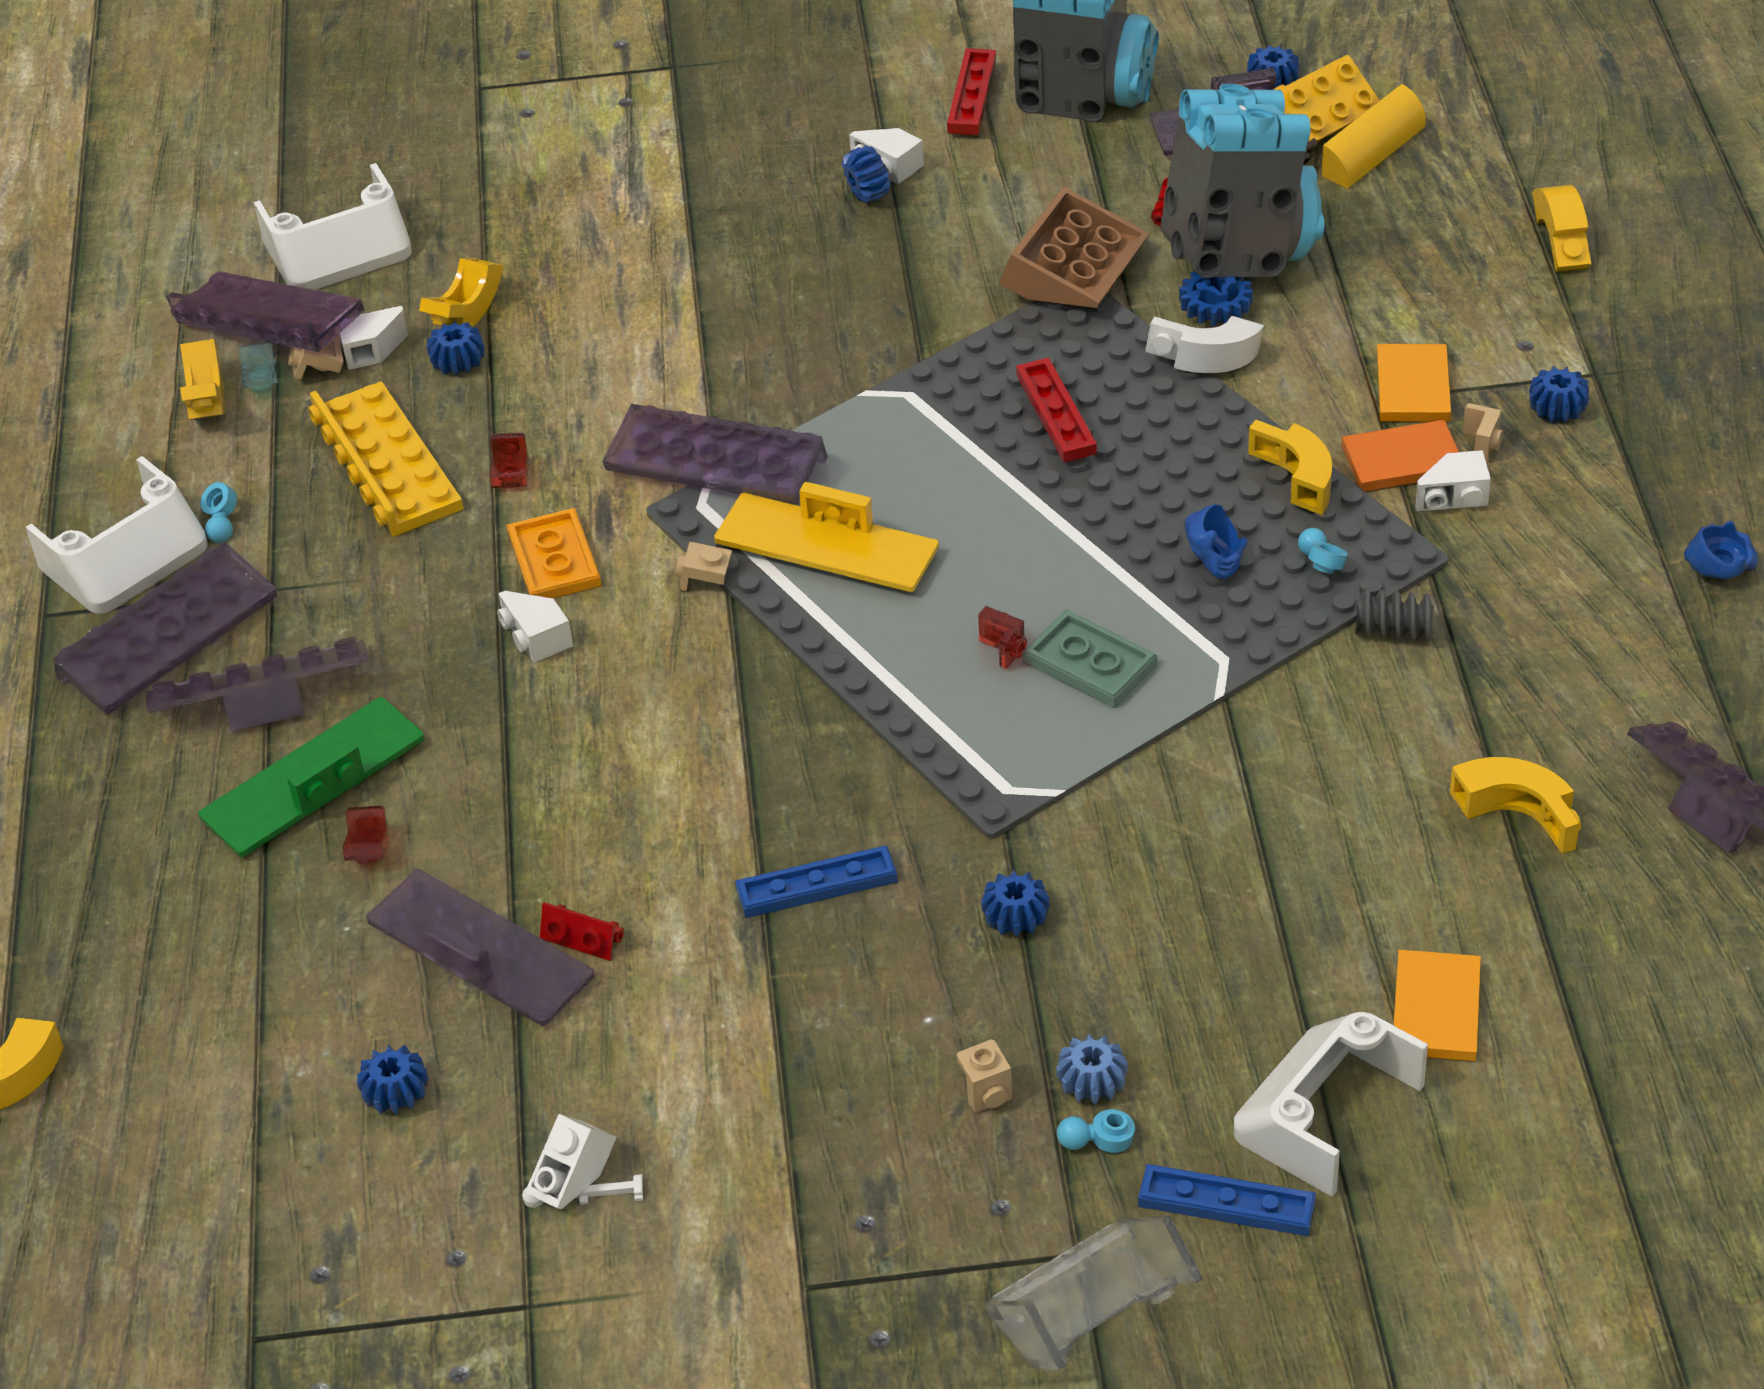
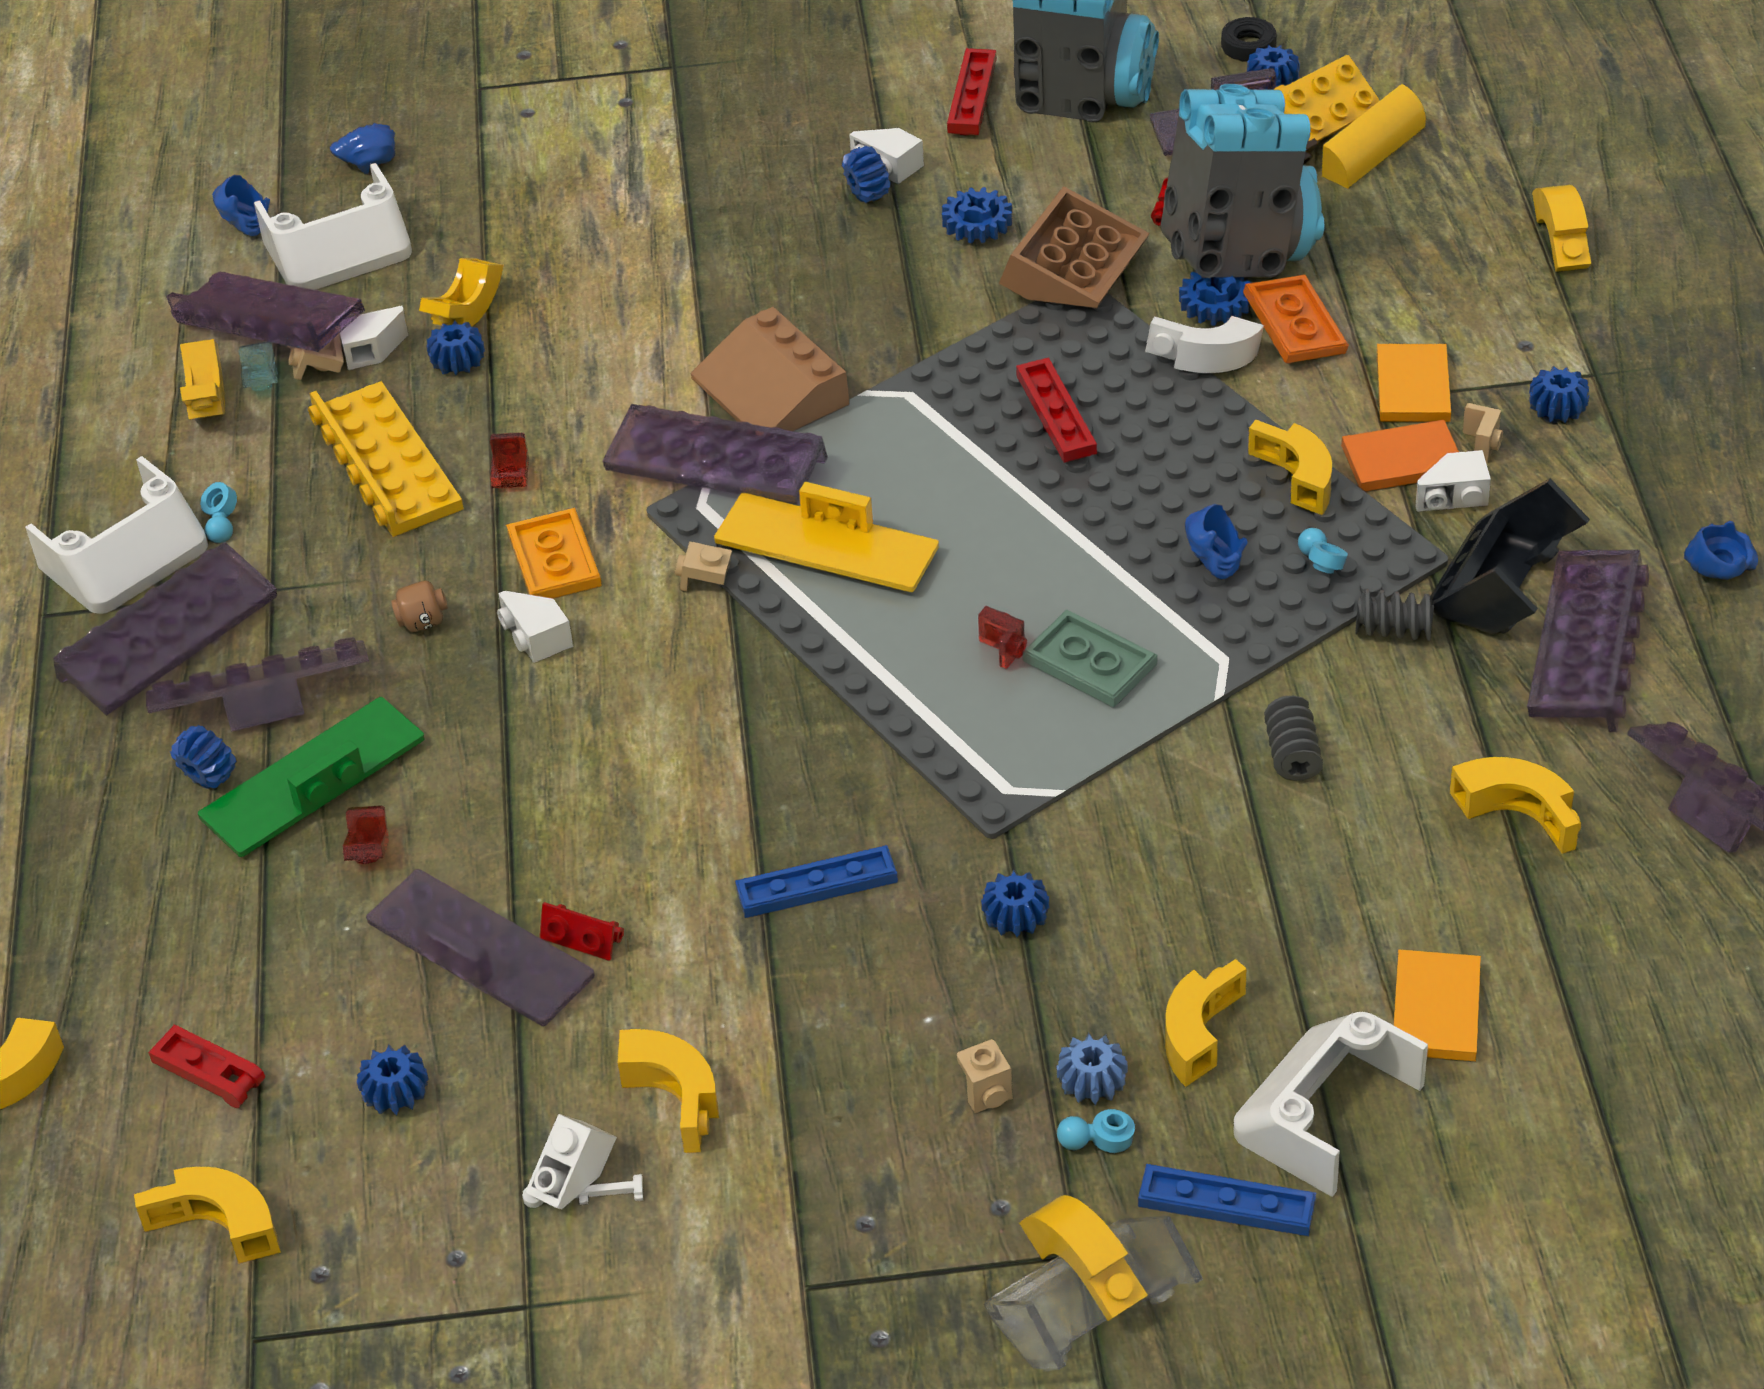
none -> yellow arch [134,1167,281,1264]
none -> red plate [148,1024,265,1108]
none -> blue gear [170,725,237,789]
none -> blue hair [212,175,270,236]
none -> blue hair [329,123,395,174]
none -> medium nougat head [391,581,448,632]
none -> yellow arch [617,1029,719,1153]
none -> medium nougat slope [691,307,850,446]
none -> blue gear [942,187,1012,243]
none -> yellow arch [1019,1195,1148,1321]
none -> yellow arch [1165,959,1247,1087]
none -> black tyre [1221,17,1277,61]
none -> orange tile [1243,275,1349,363]
none -> dark grey piece [1264,695,1323,781]
none -> black windscreen [1430,478,1590,634]
none -> clear purple bracket [1527,550,1649,732]

